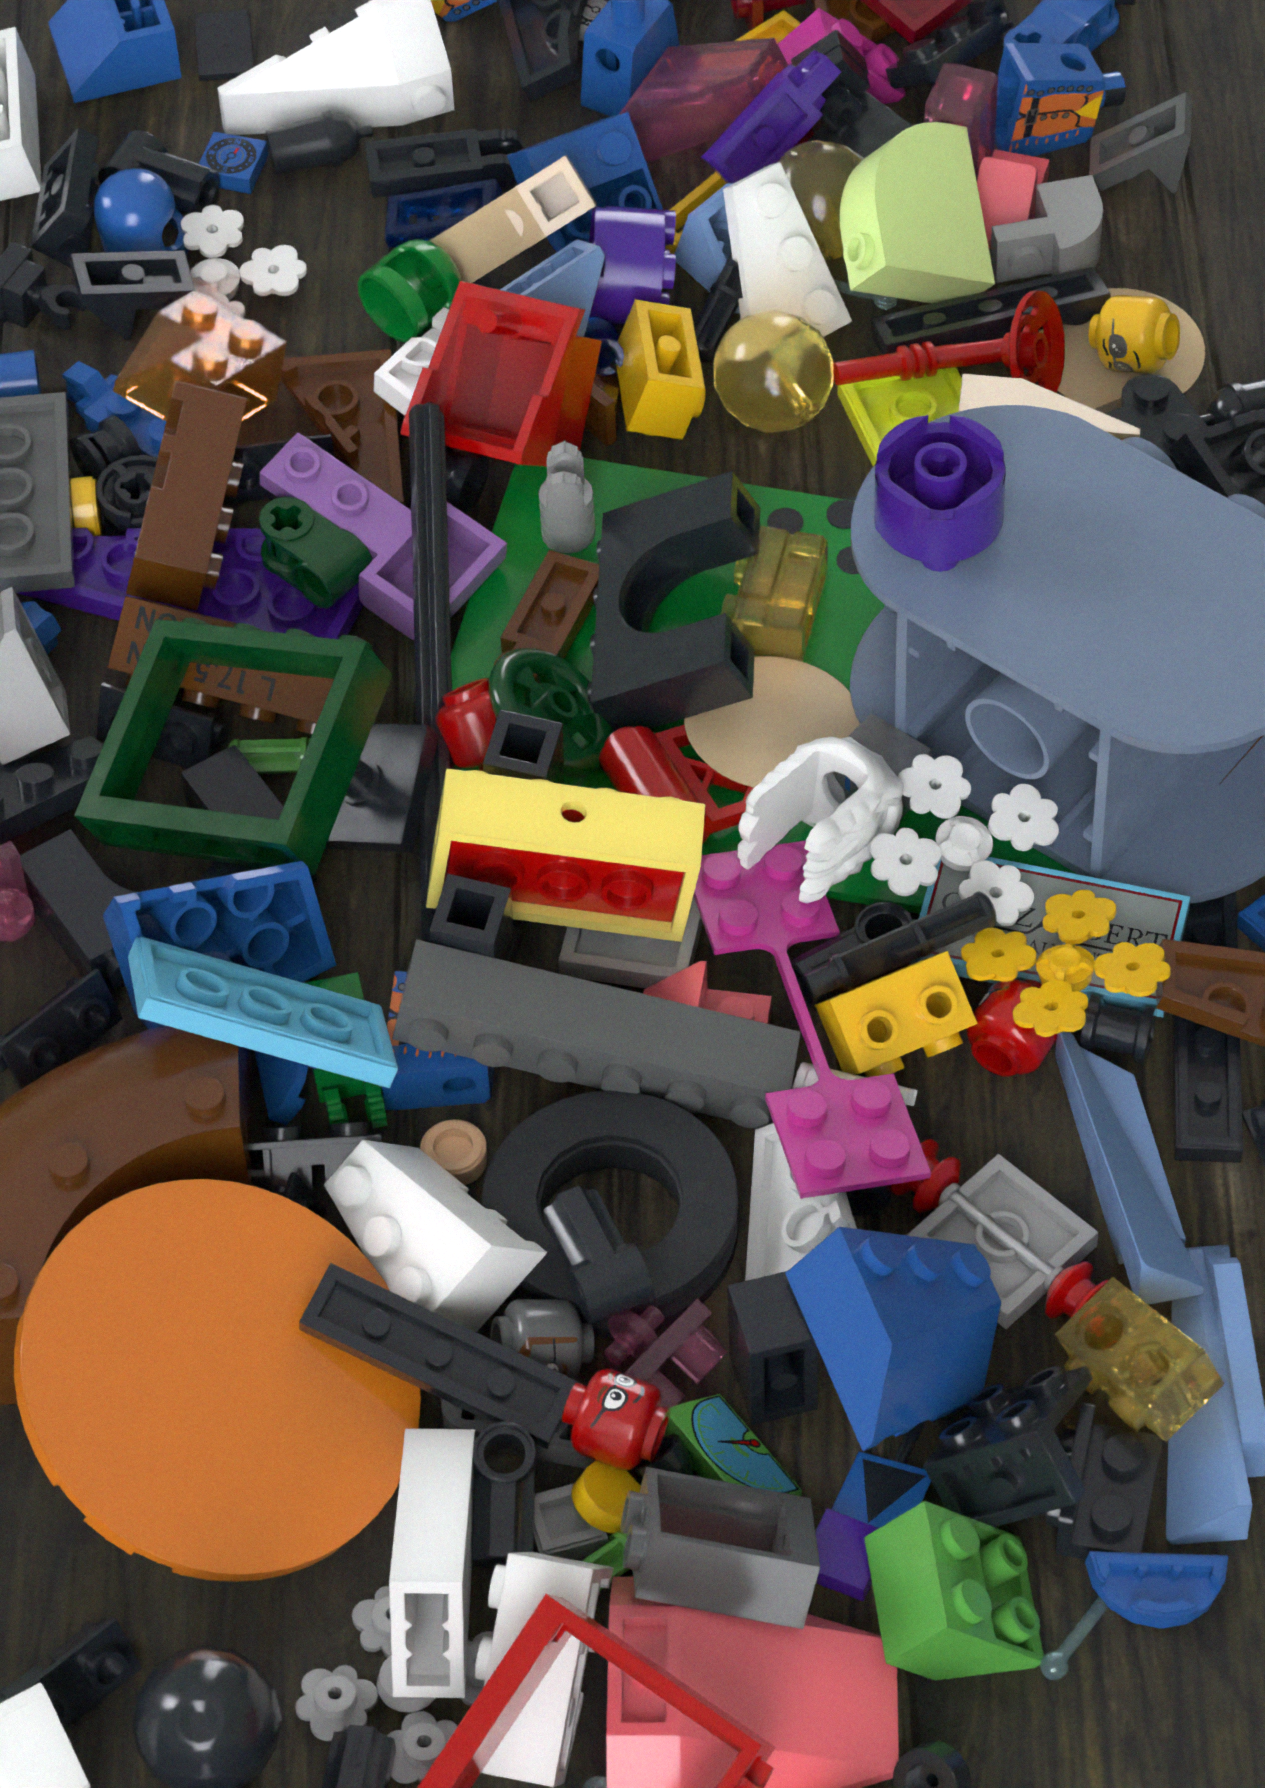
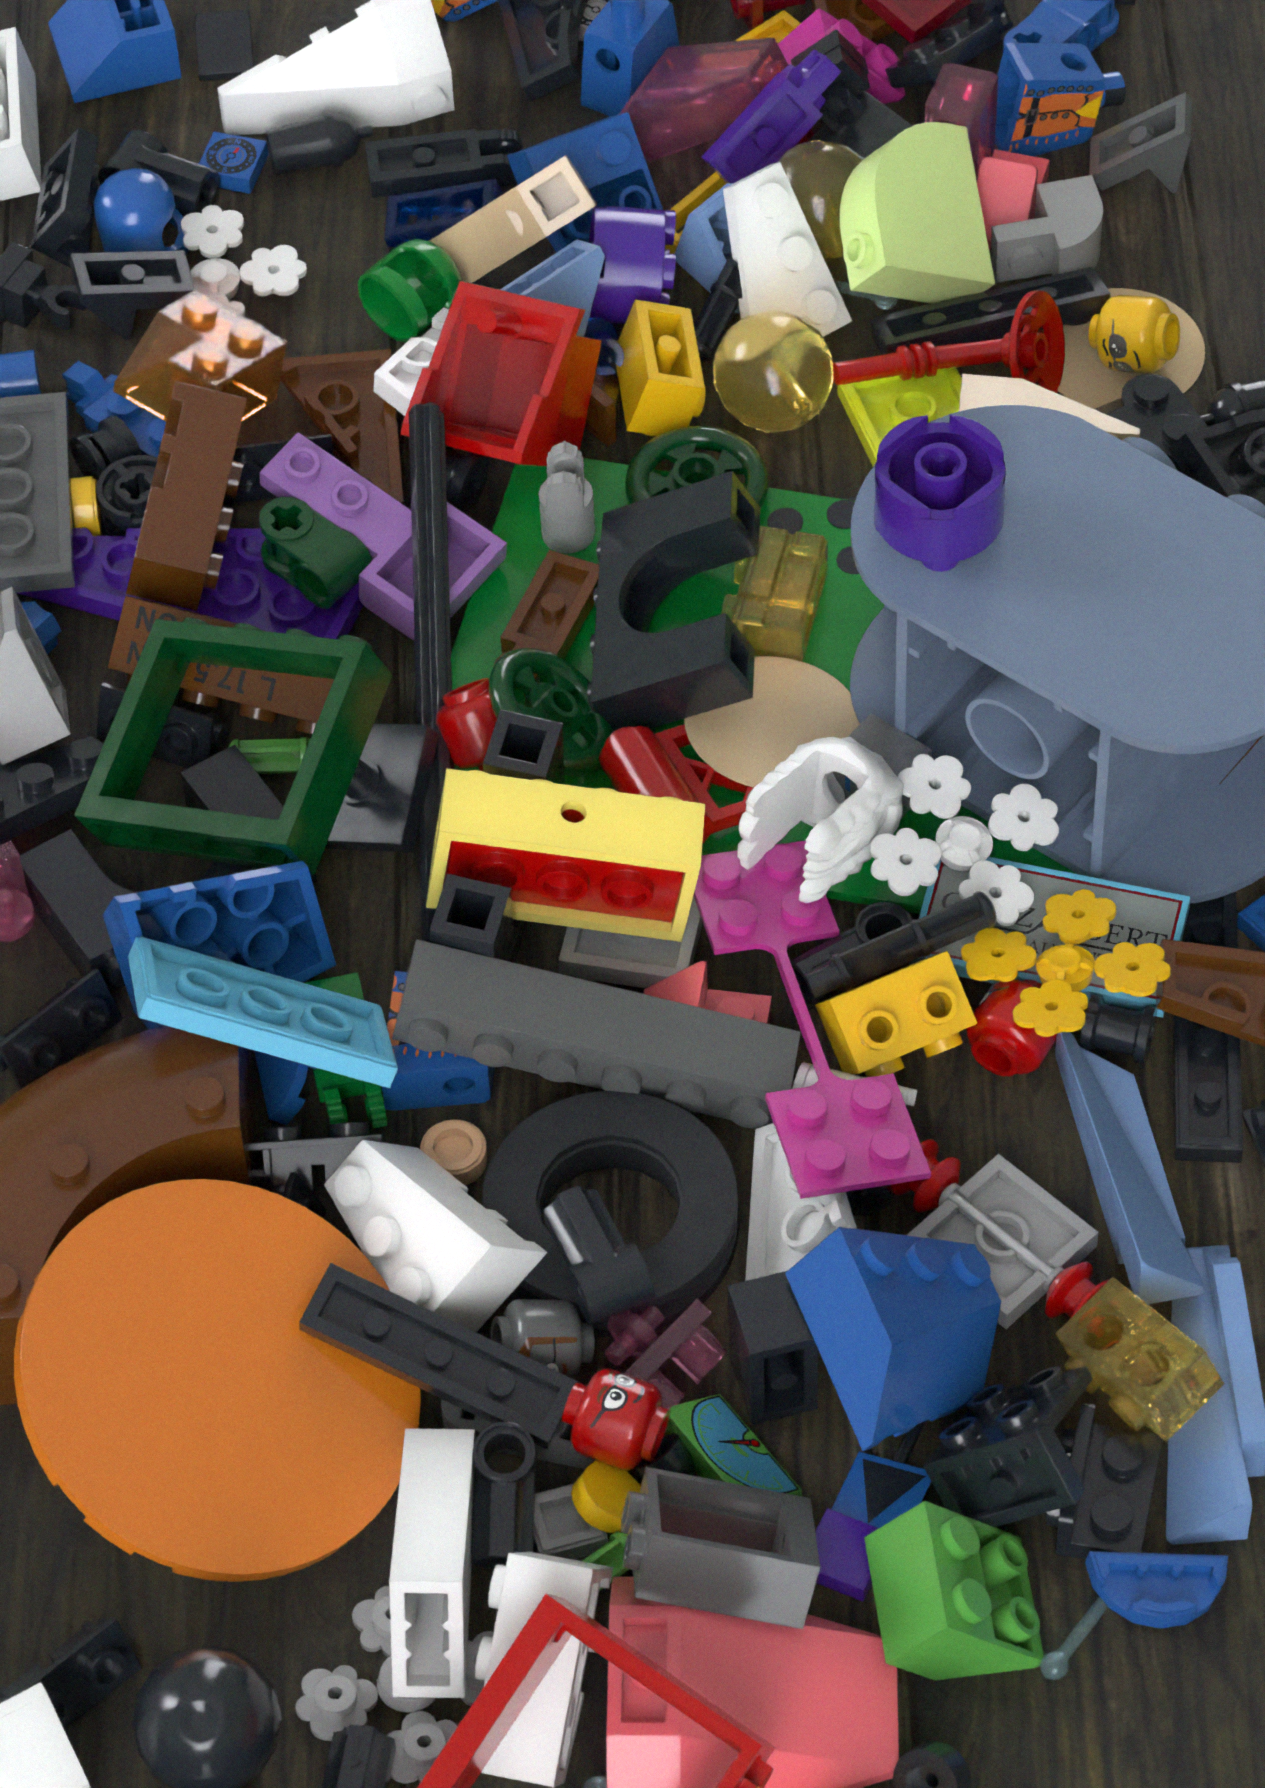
none -> dark green plate [625,426,769,508]

